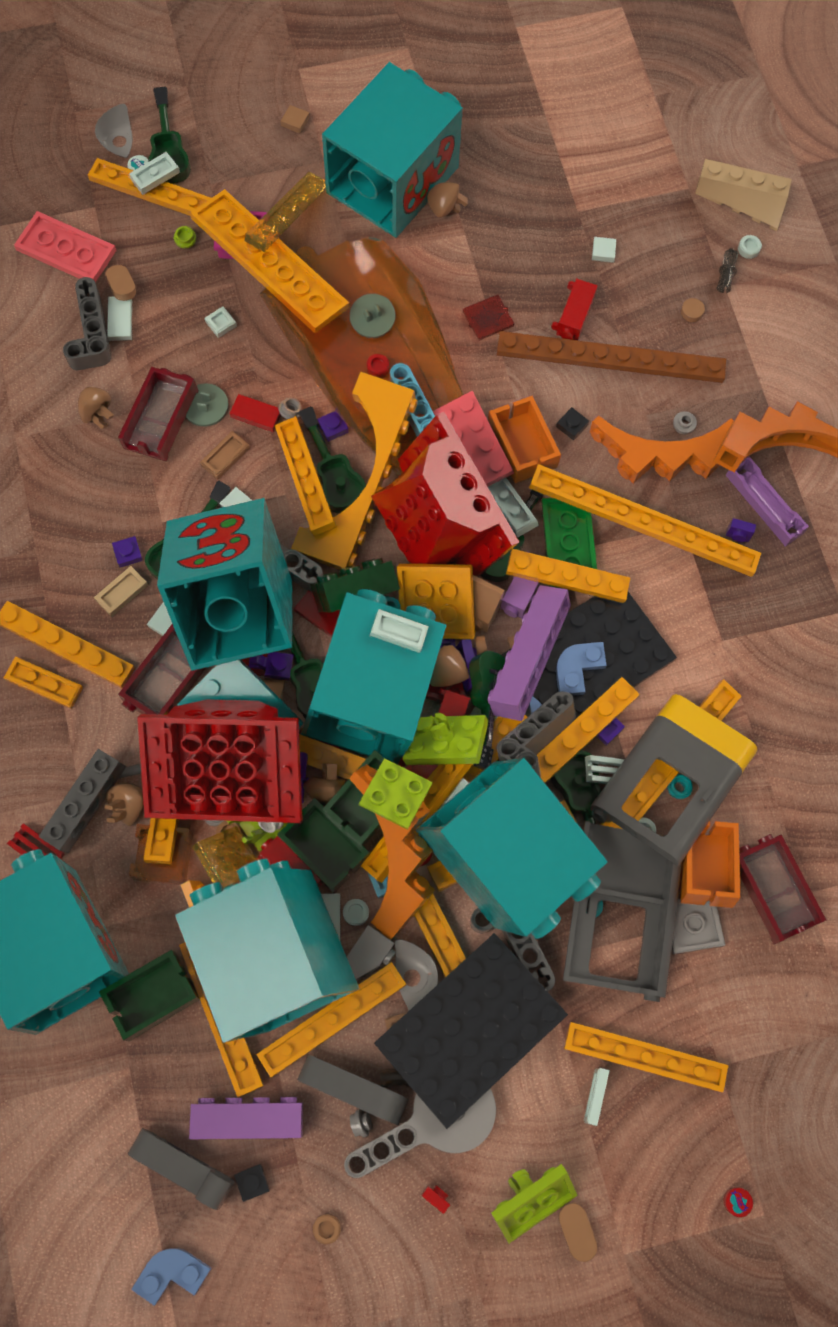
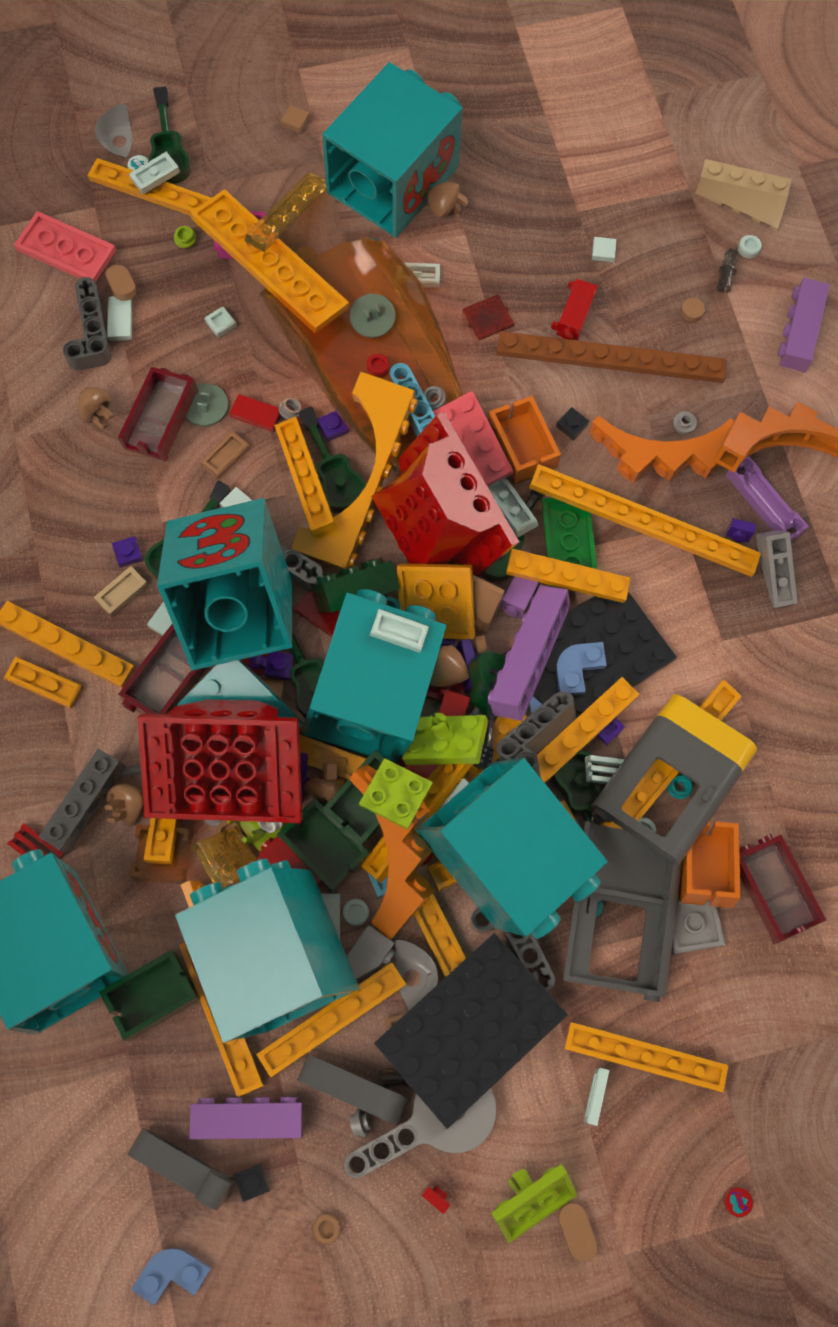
none -> light aqua tile [395,262,440,288]
none -> light grey plate [424,386,446,410]
none -> light grey slope [756,530,798,608]
none -> medium lavender brick [778,277,830,373]

